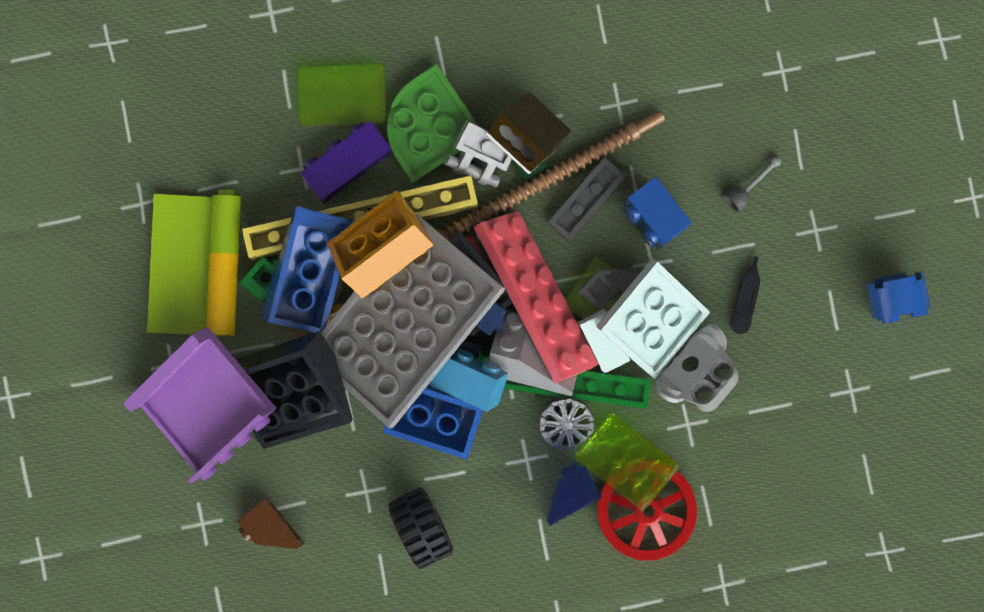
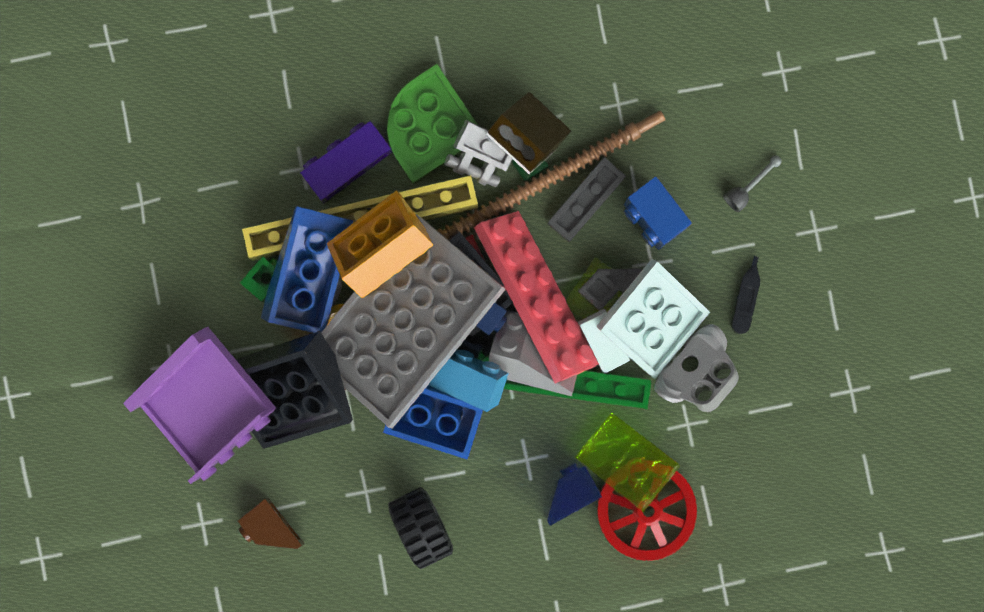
lime door [147,190,241,336] -> none
clear neon green plate [297,64,387,126] -> none
flat silver wheel [540,397,594,451] -> none
blue brick [865,271,931,324] -> none

